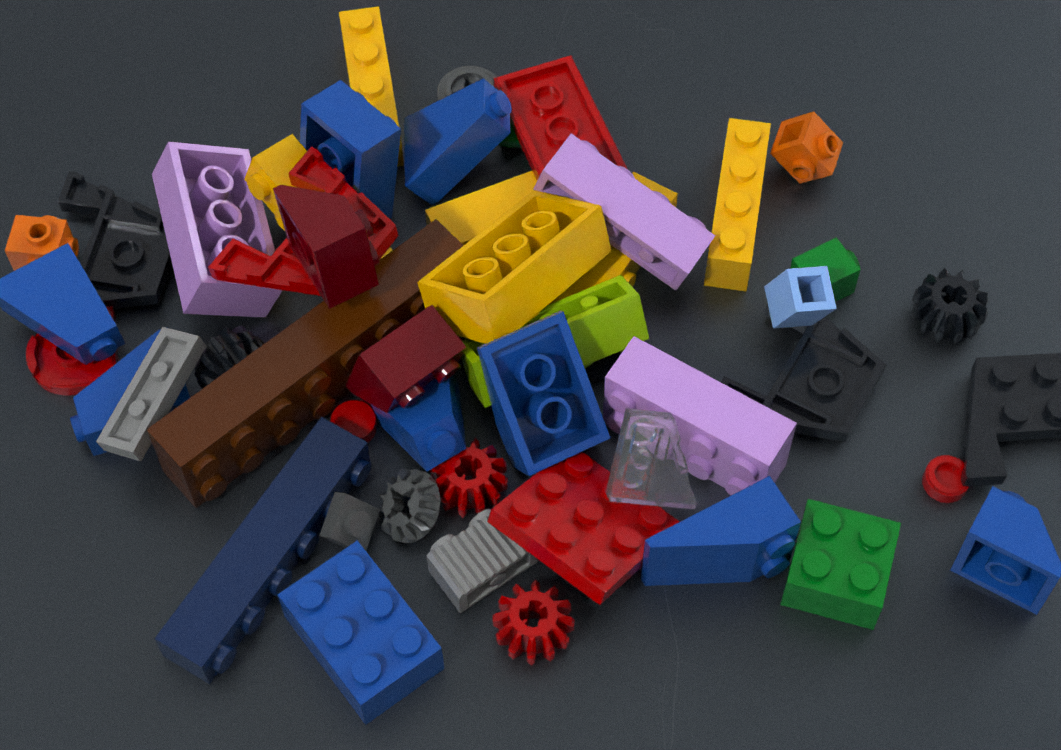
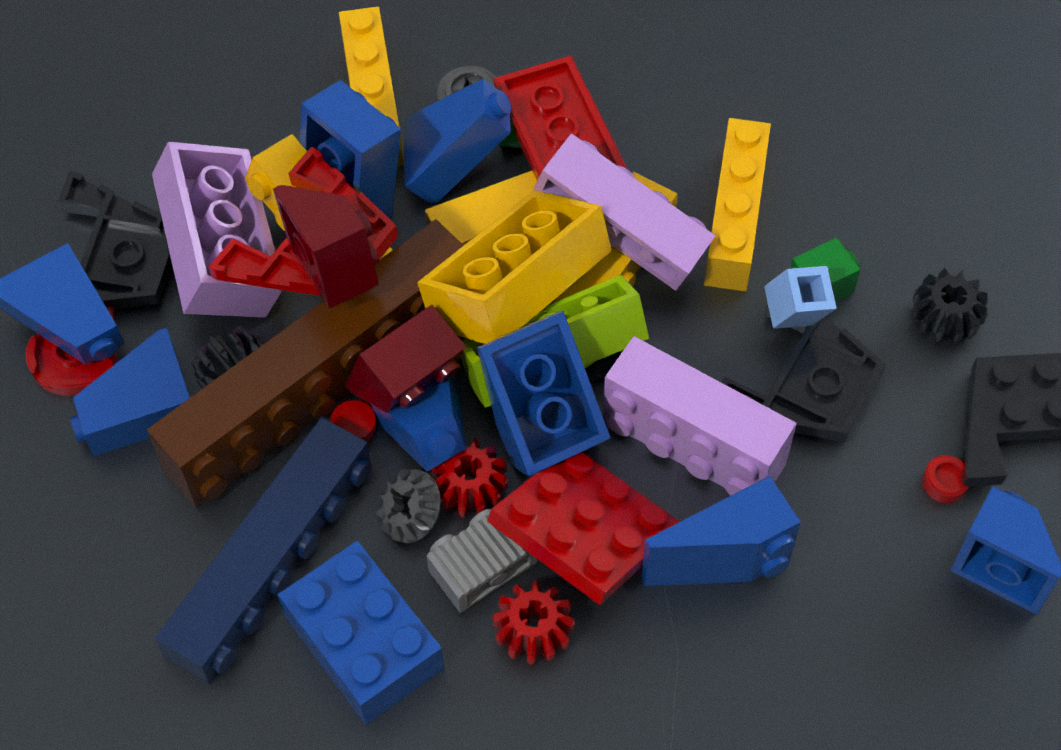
orange brick [5,215,79,271] -> none
light grey plate [96,327,206,461] -> none
dark grey plate [319,492,380,551] -> none
clear wing [606,408,697,510] -> none
orange brick [770,111,844,184] -> none
green brick [780,499,901,630] -> none

